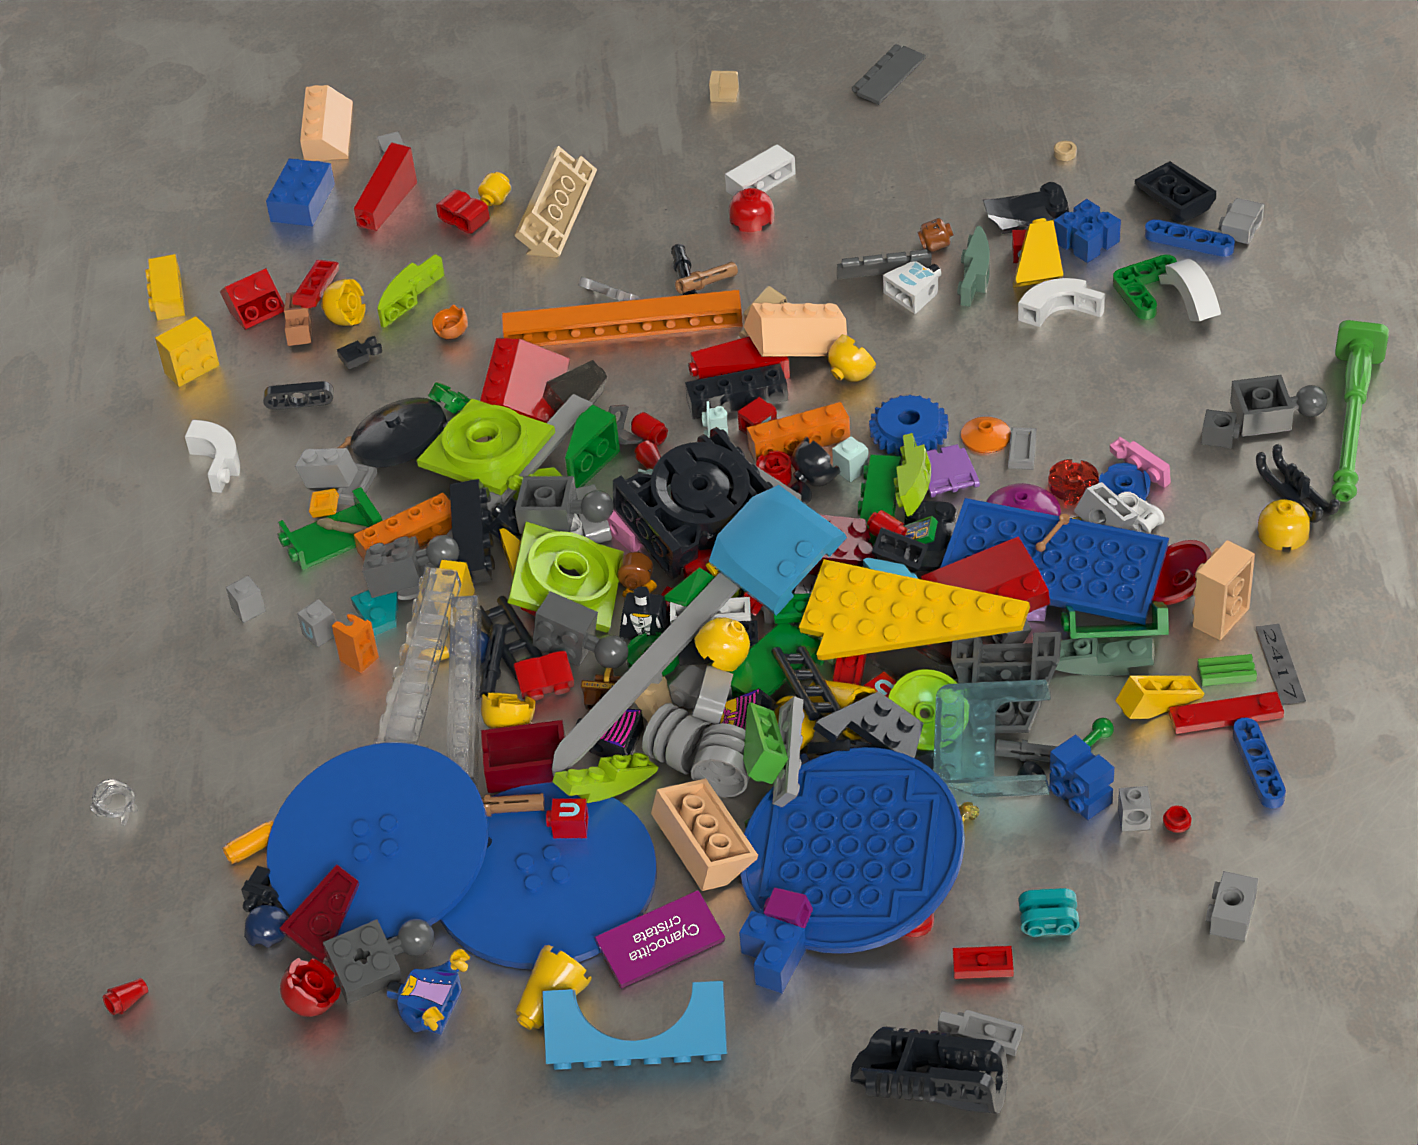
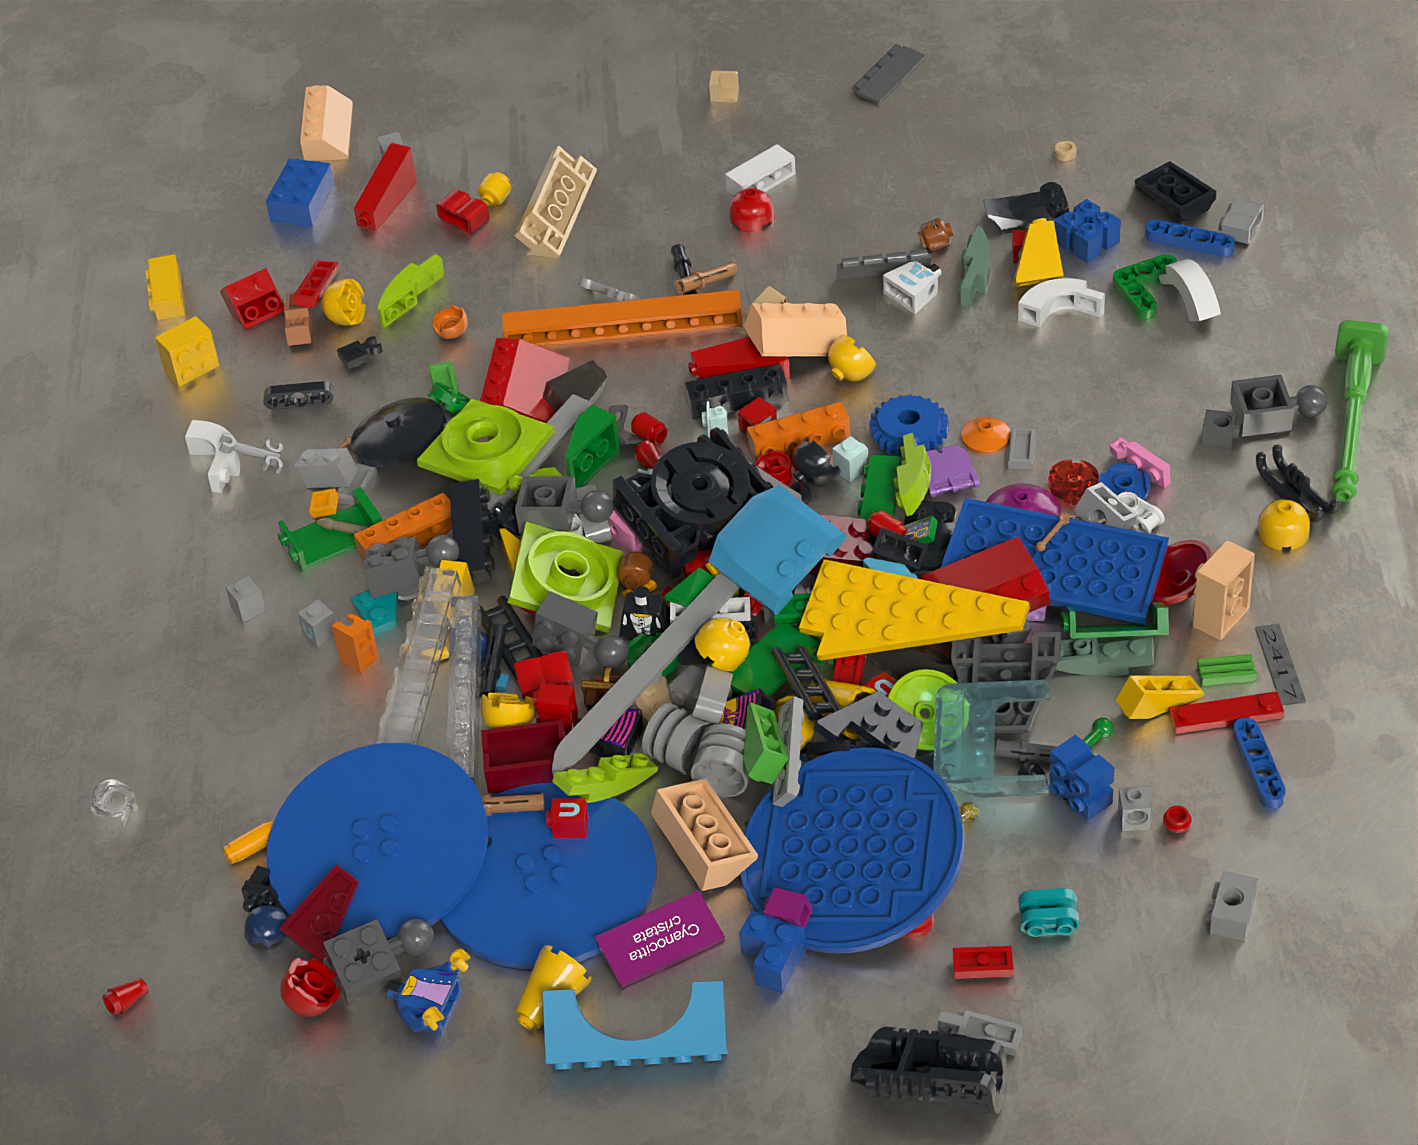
none -> light grey bar [219,433,283,474]
none -> bright green tile [428,361,459,403]
none -> dark azure piece [496,674,510,691]
none -> red brick [533,683,579,735]

